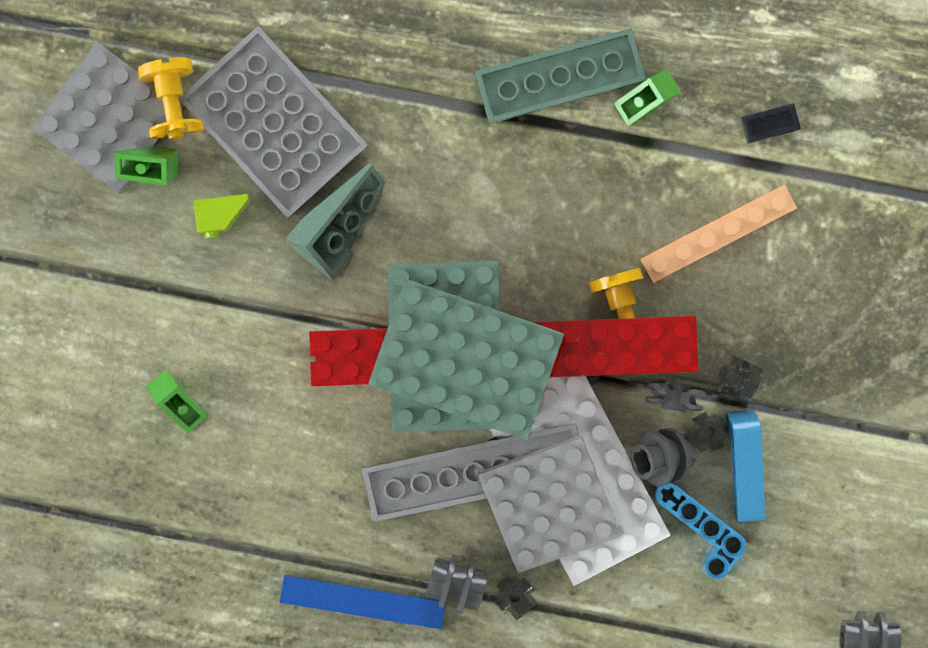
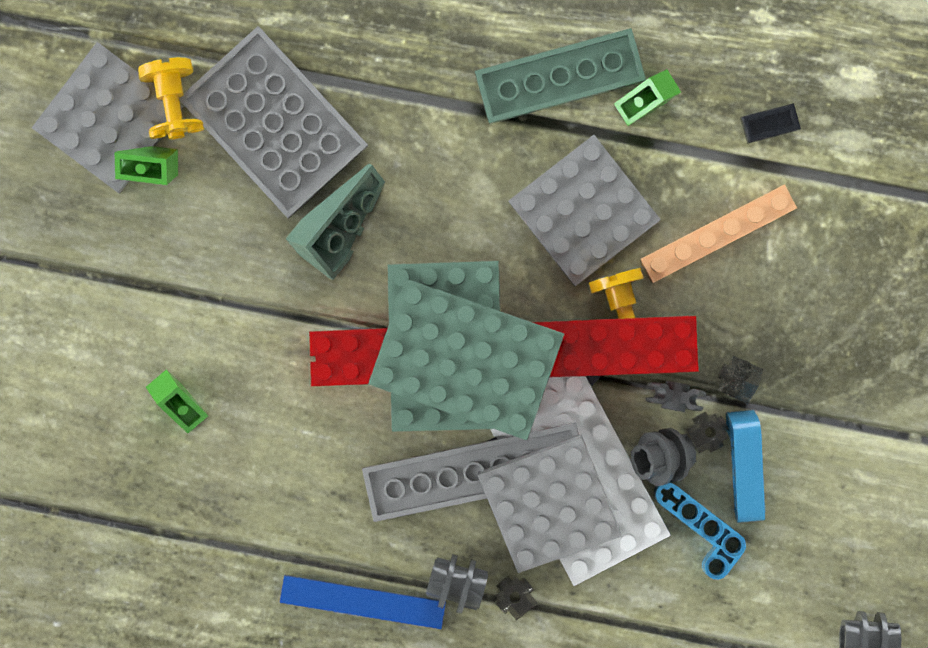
lime slope [193,194,251,239] -> none
none -> light grey plate [508,135,661,287]

